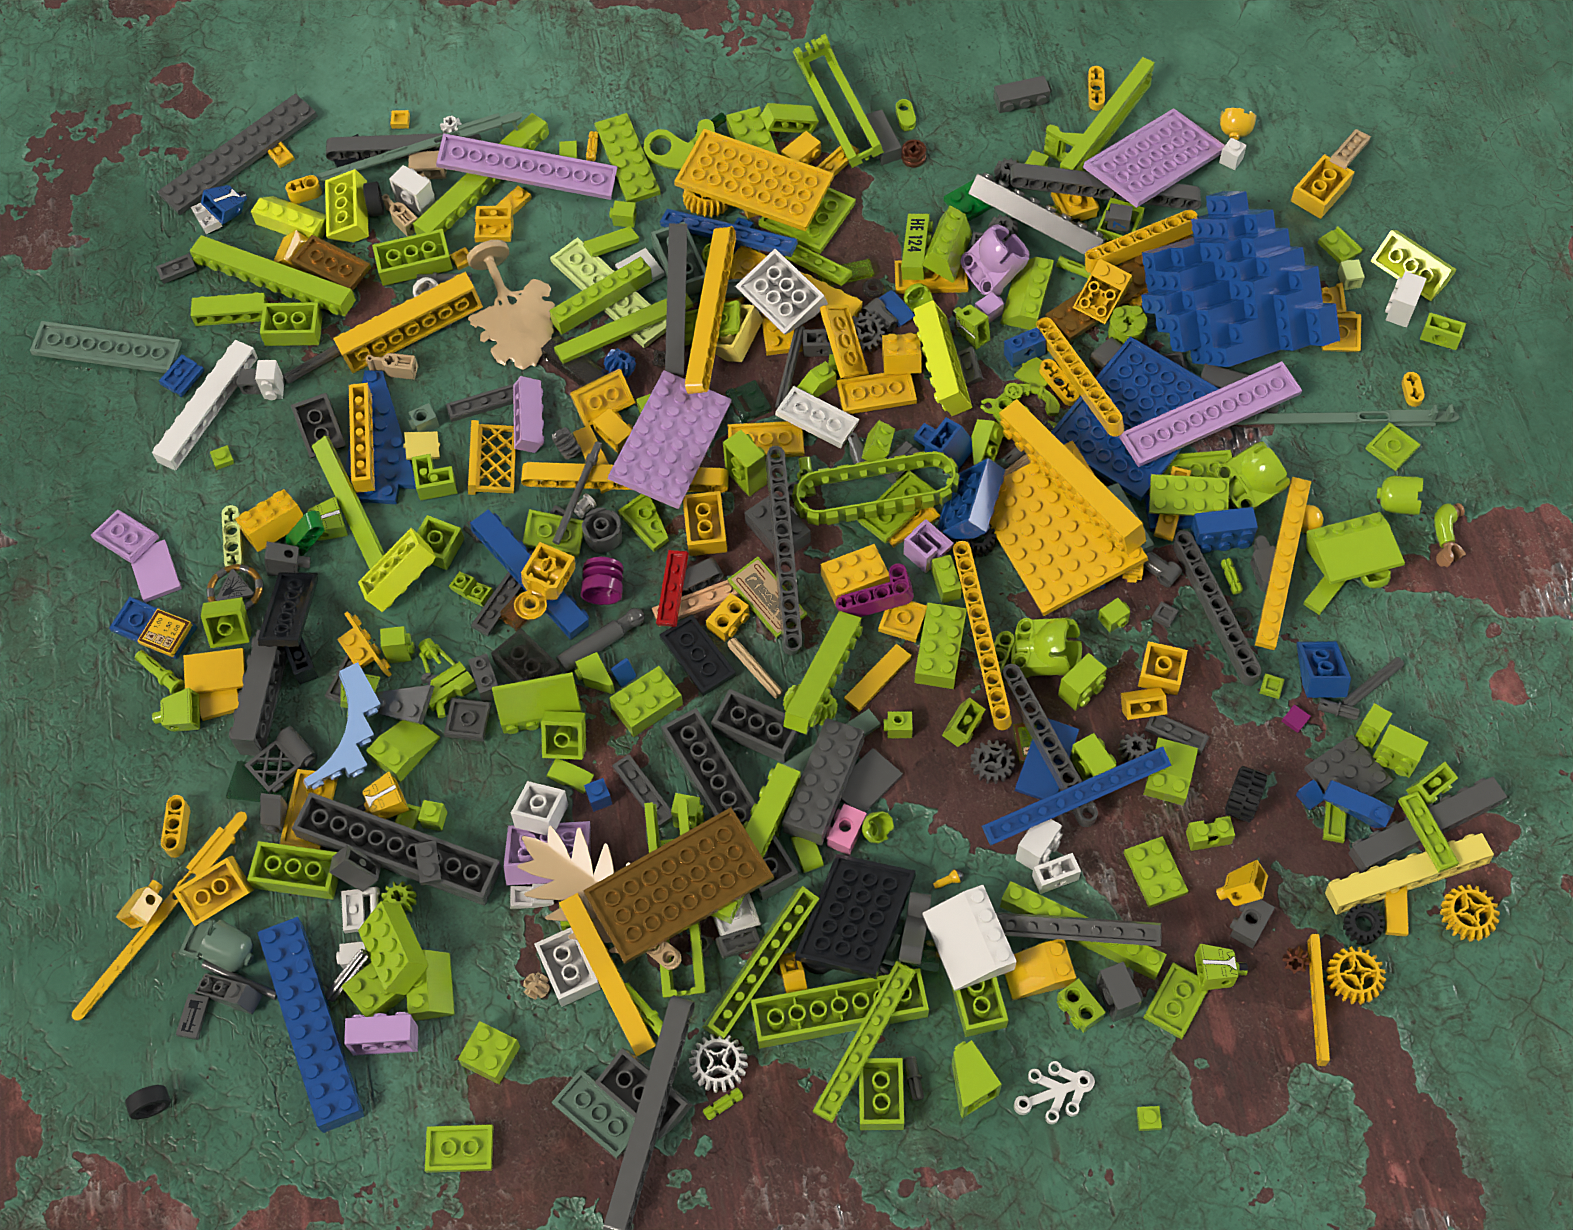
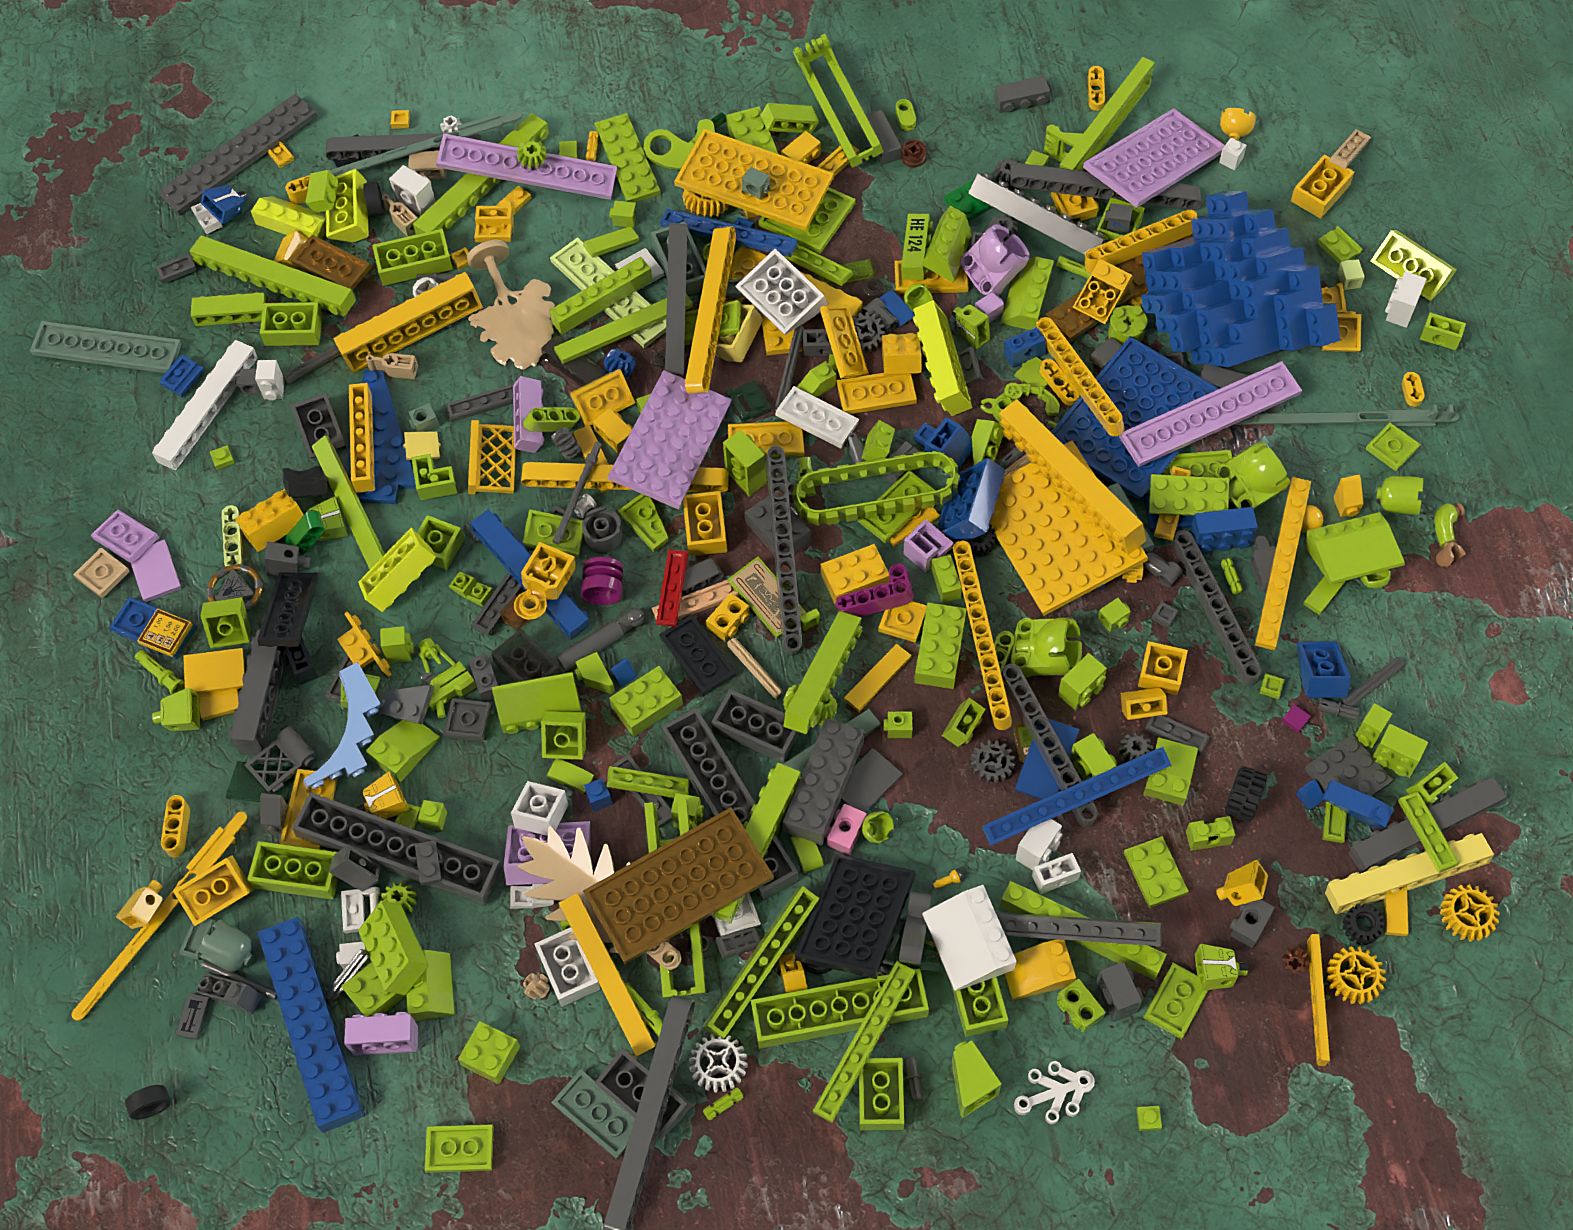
none -> tan plate [73,548,130,598]
none -> black brick [283,466,327,498]
none -> lime brick [306,170,338,213]
none -> lime gear [517,139,547,169]
none -> lime beam [523,407,580,432]
none -> lime tile [607,766,689,798]
none -> sand green brick [742,167,771,199]
none -> lime tile [800,609,820,631]
none -> yellow slope [1333,474,1363,517]

